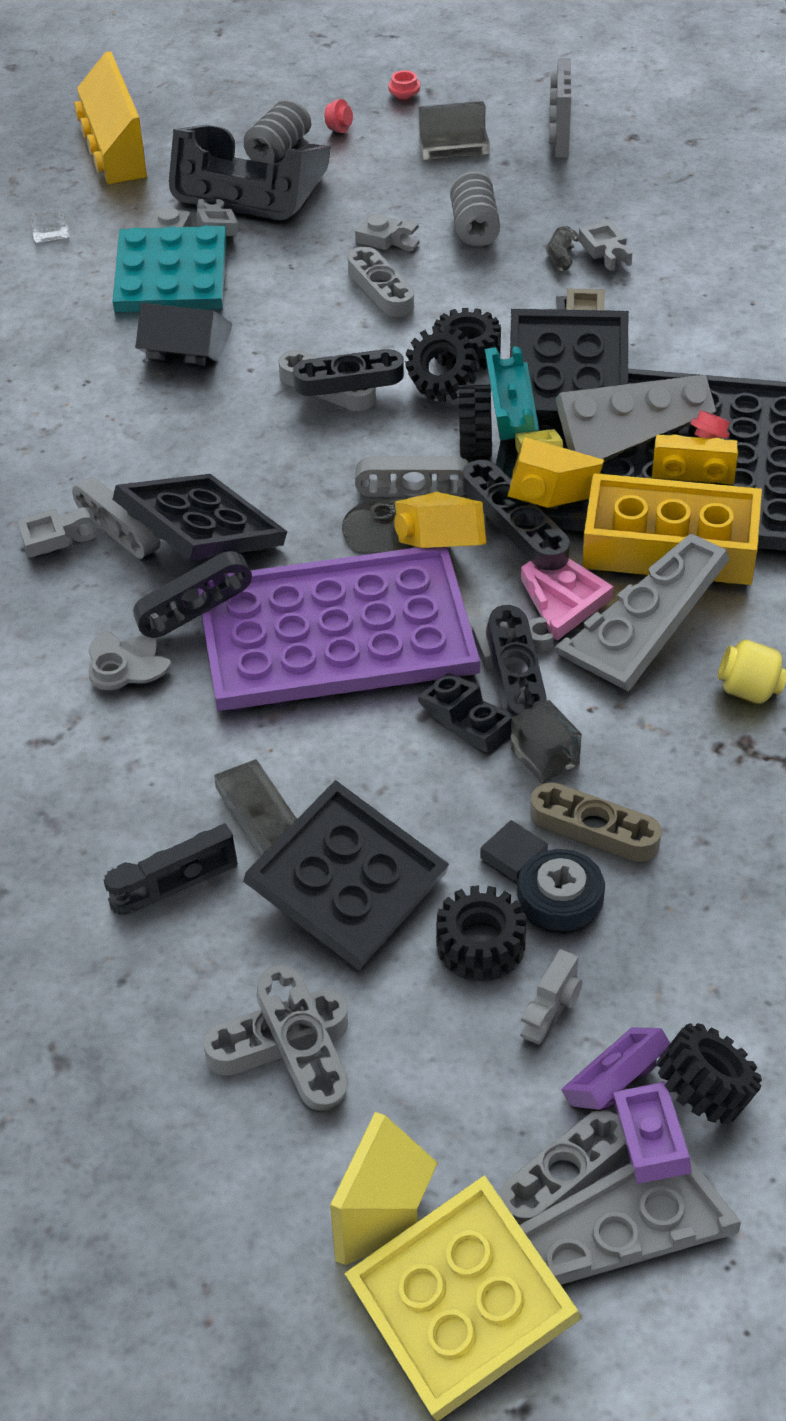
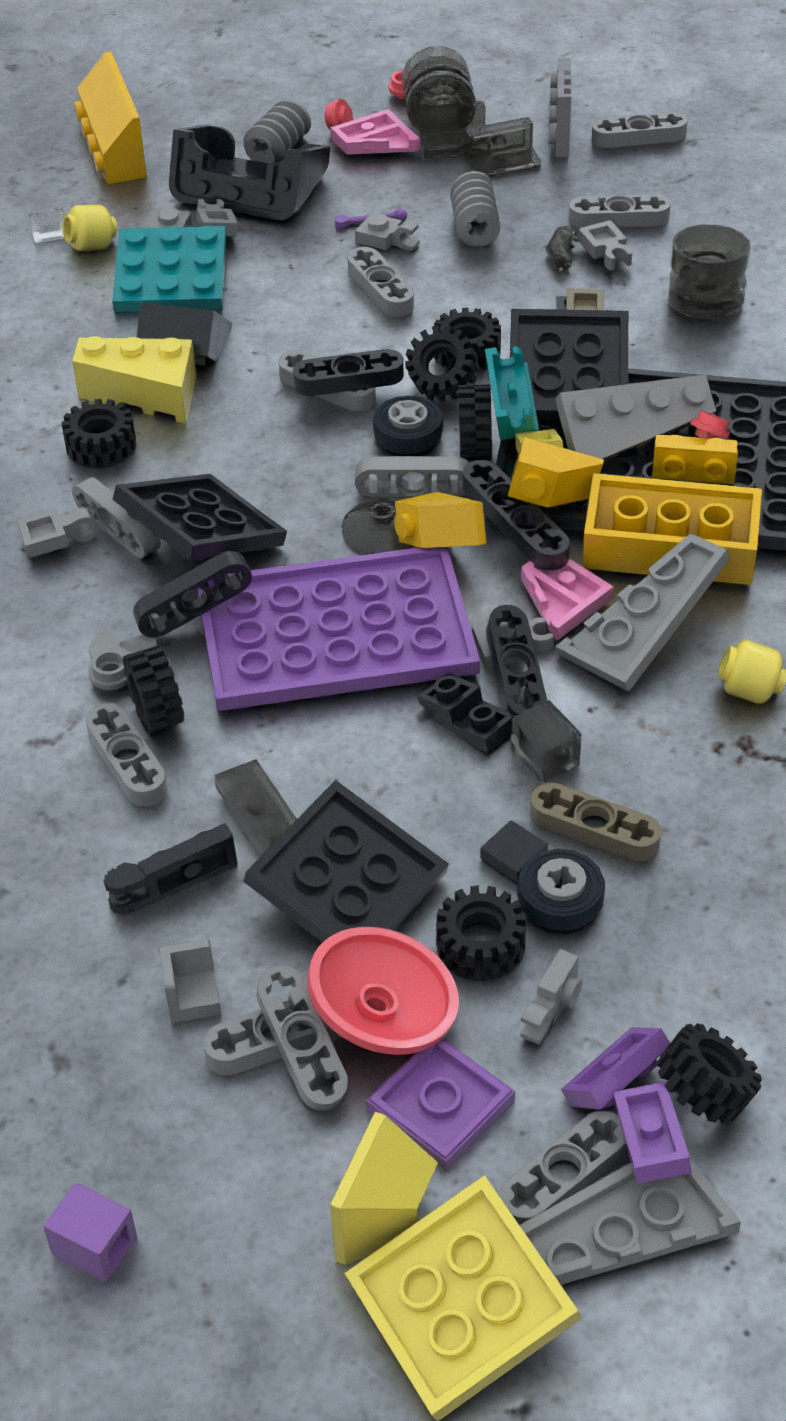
none -> medium lavender panel [43,1184,138,1282]
none -> light yellow head [62,204,117,252]
none -> black tyre [62,399,136,468]
none -> light yellow wedge [72,336,196,424]
none -> light grey beam [86,703,168,807]
none -> black tyre [122,645,185,733]
none -> light grey panel [159,939,222,1023]
none -> coral dish [307,927,459,1055]
none -> bright pink wing [330,109,420,155]
none -> medium lavender hinge [335,208,407,229]
none -> medium lavender tile [366,1039,515,1171]
none -> black wheel [373,395,443,454]
none -> clear smoke wheel [402,46,476,137]
none -> clear smoke panel [465,117,541,177]
none -> light grey beam [569,194,671,228]
none -> light grey beam [592,111,688,148]
none -> clear smoke wheel [668,224,751,319]

